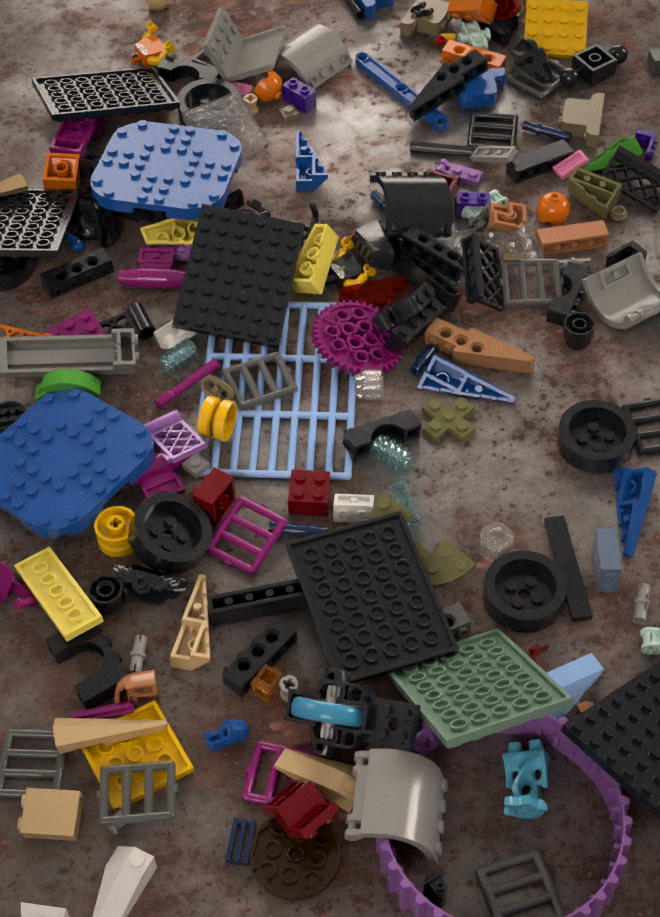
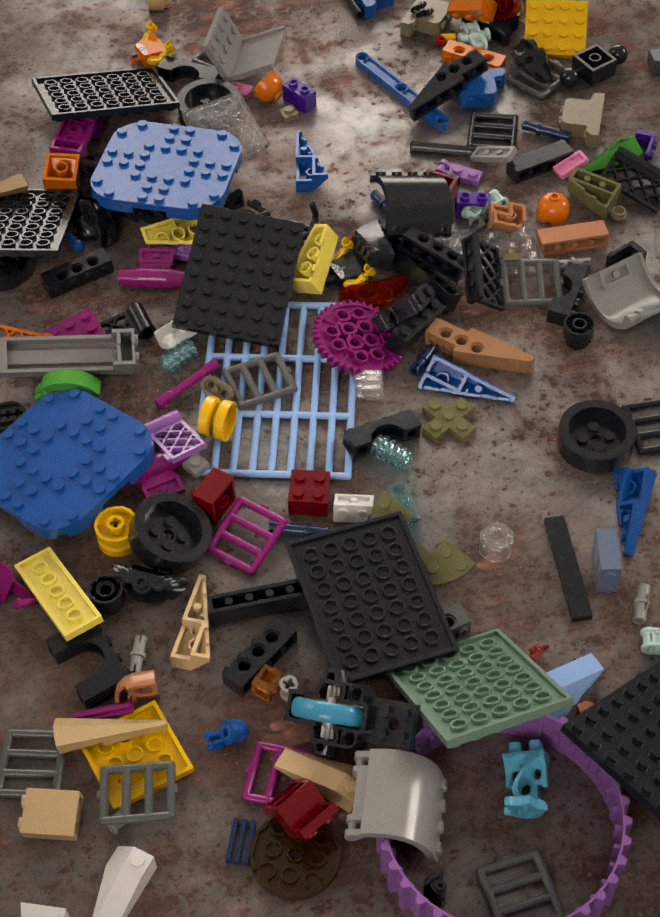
tan bush [243,93,258,115] -> none
light grey hinge [277,24,353,89] -> none
black brick [483,550,567,633] -> none

